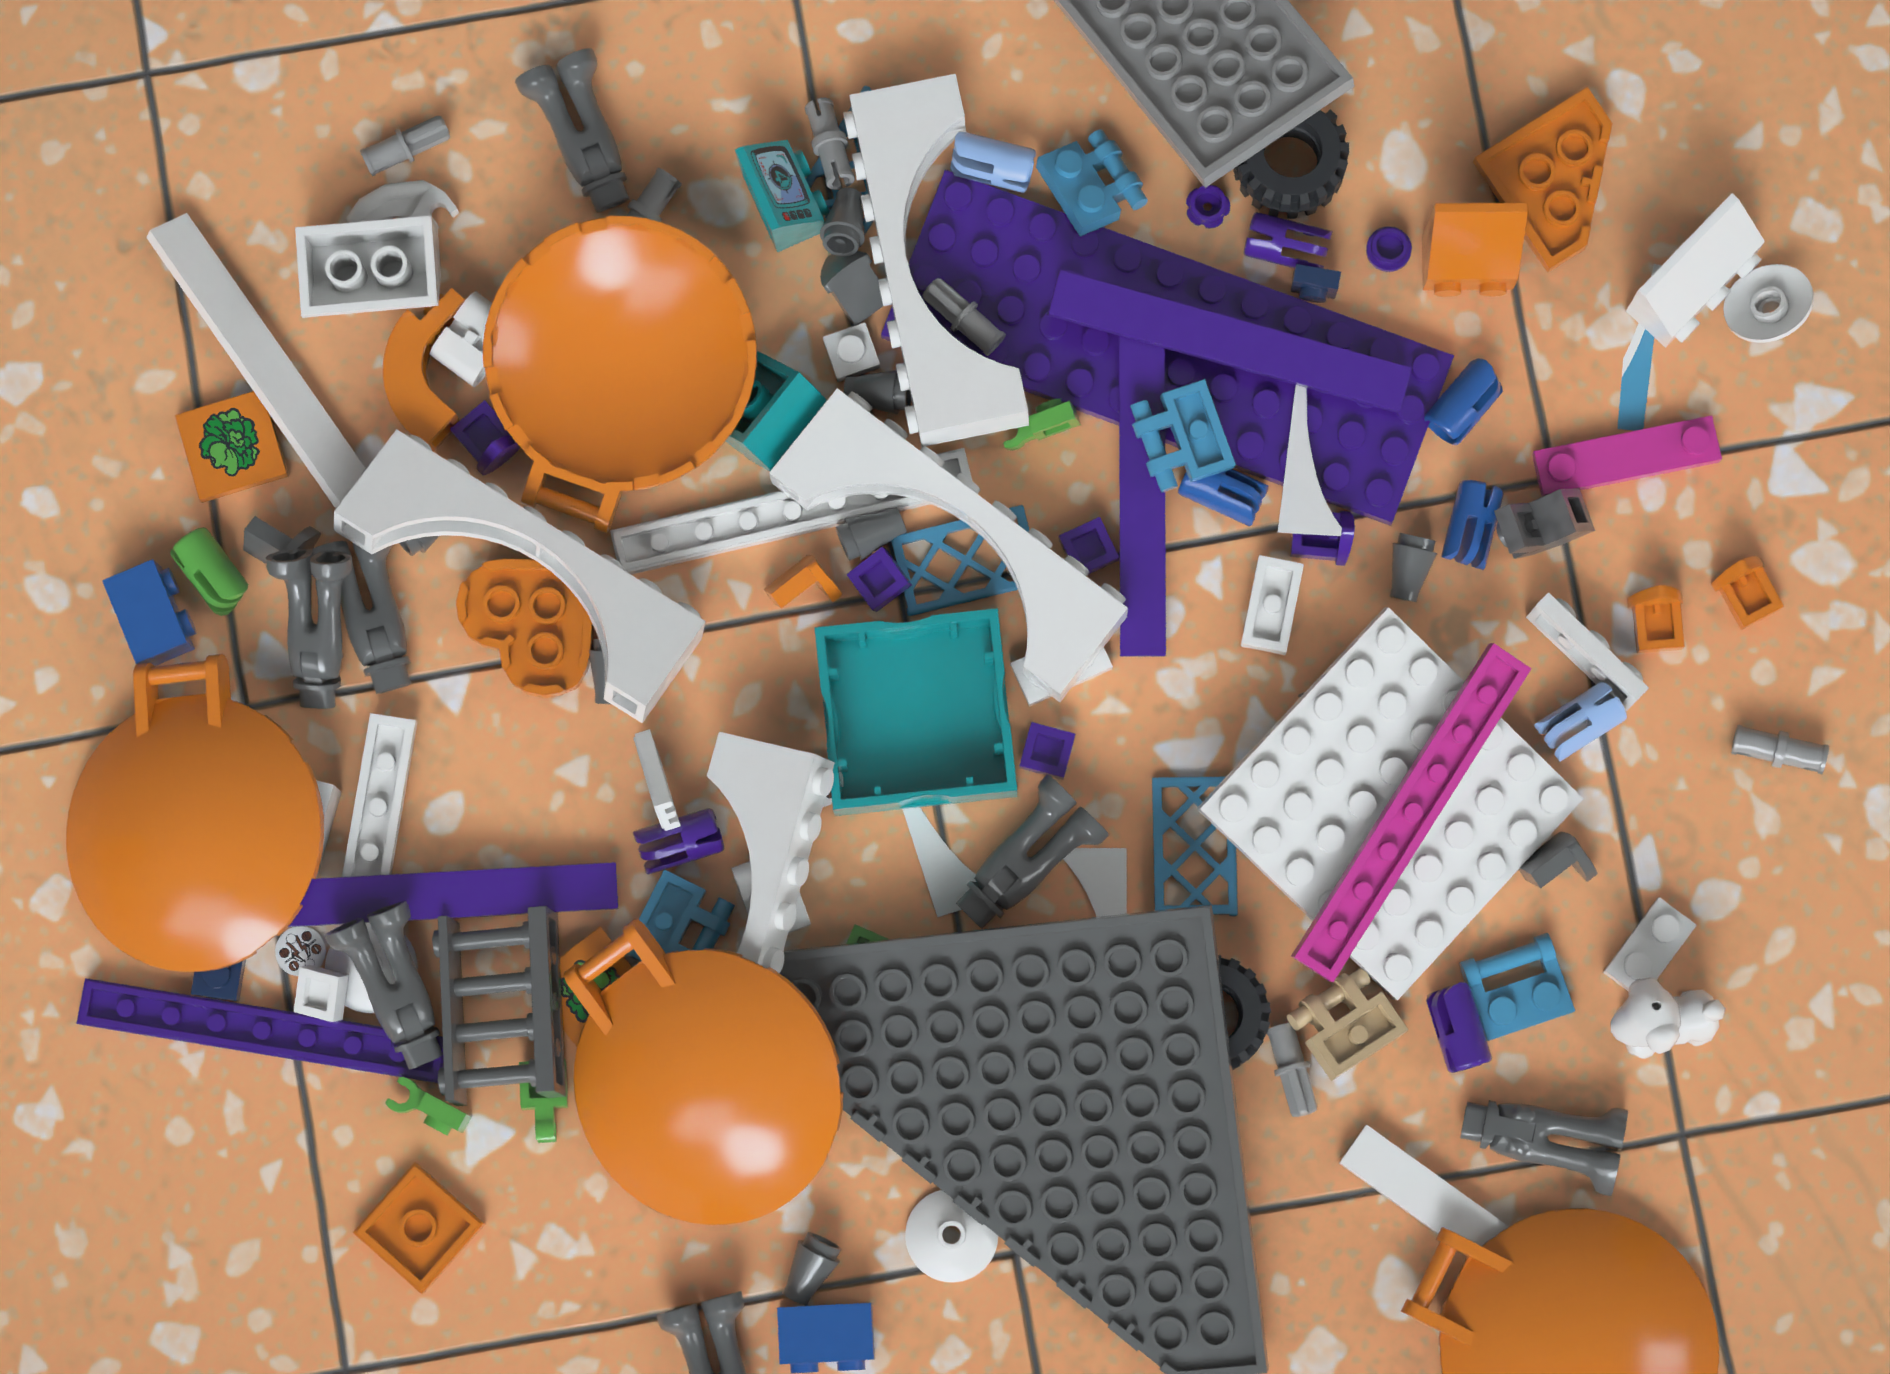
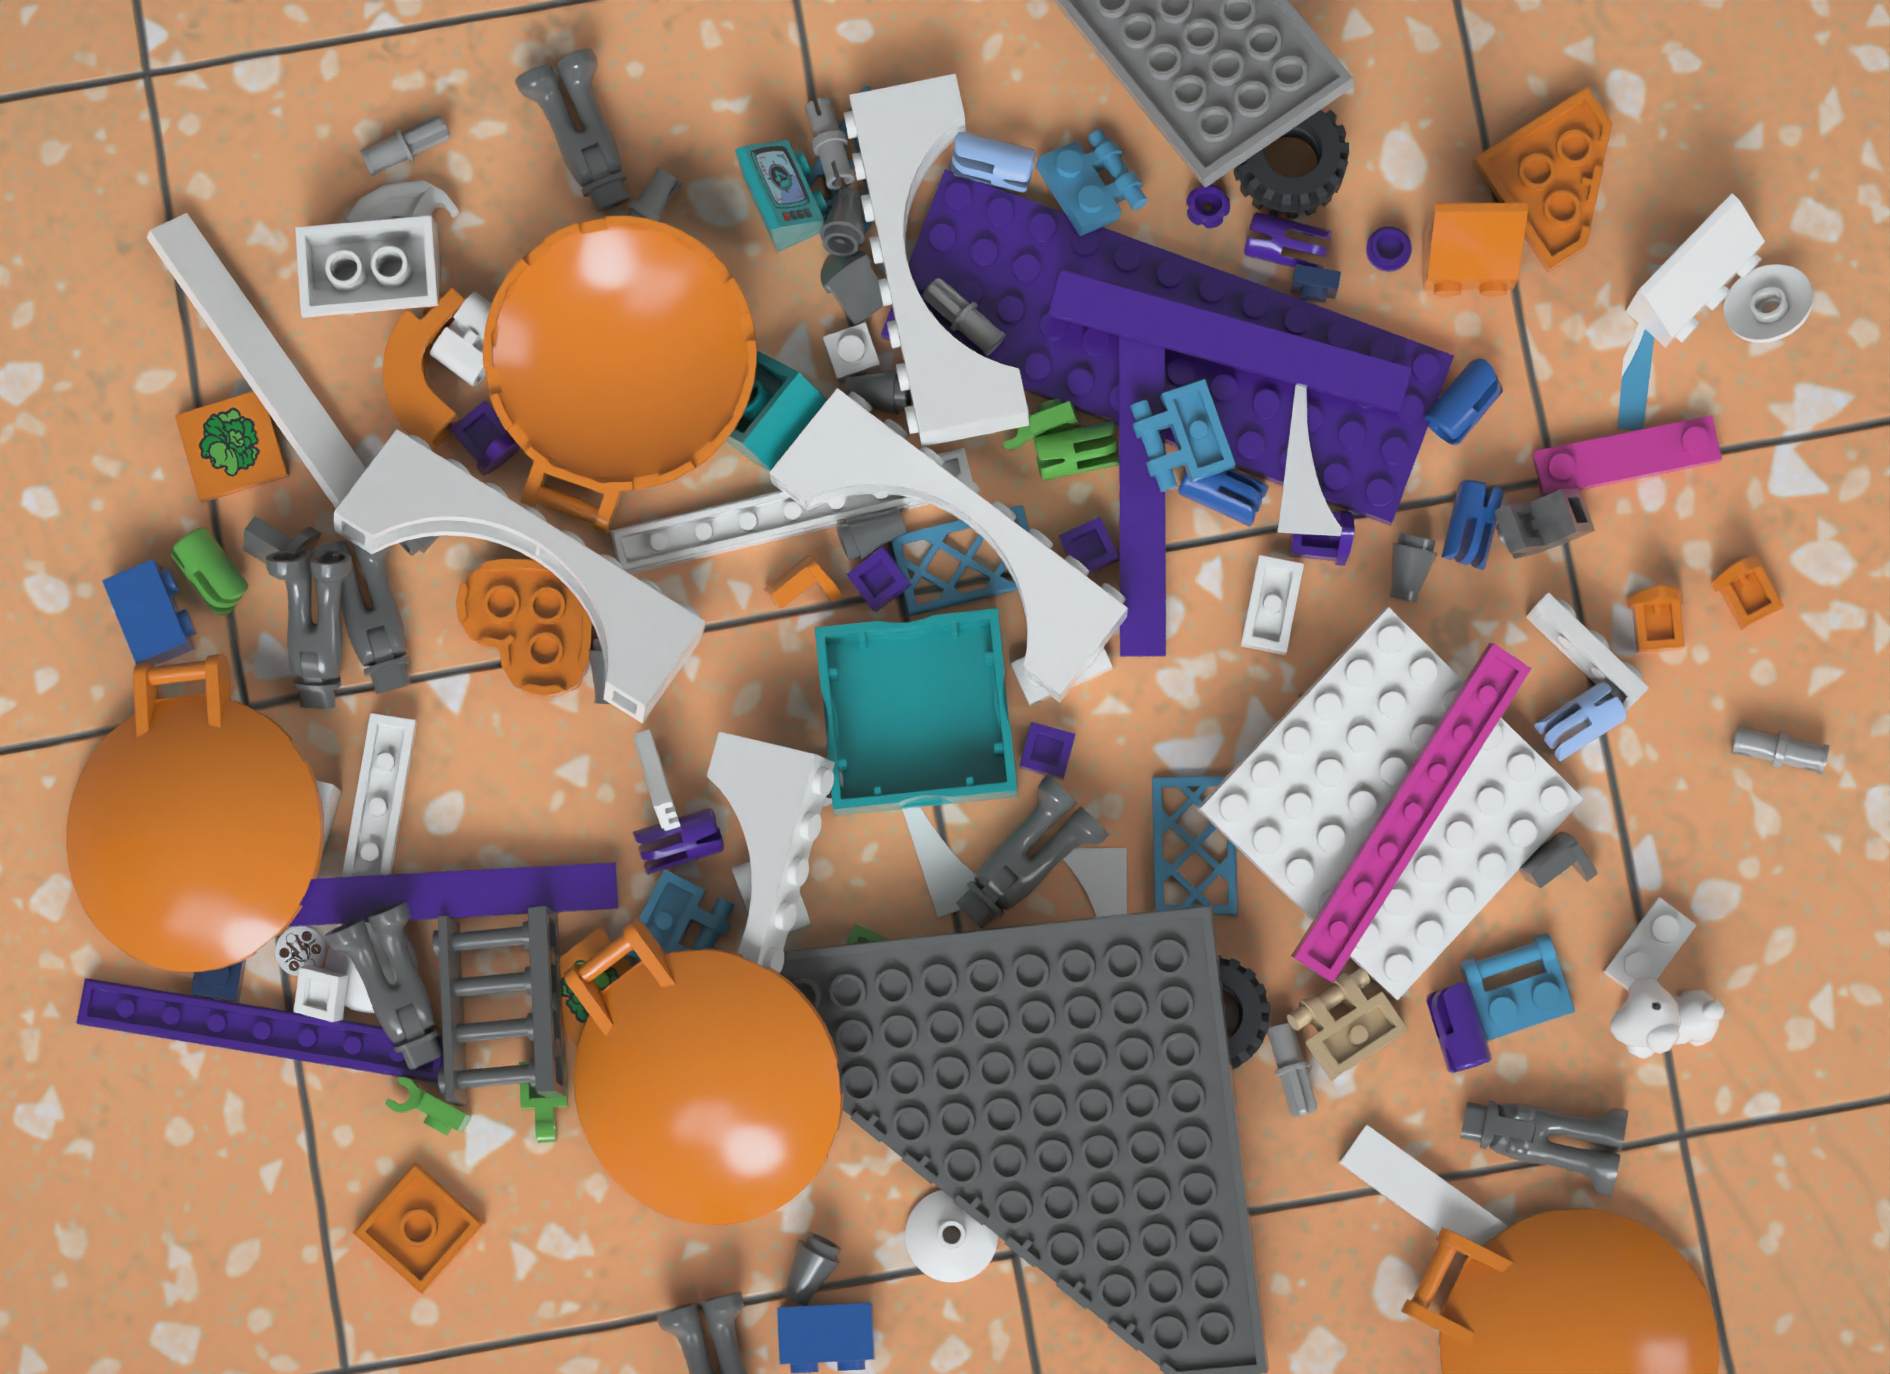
none -> bright green arm [1034,421,1119,481]

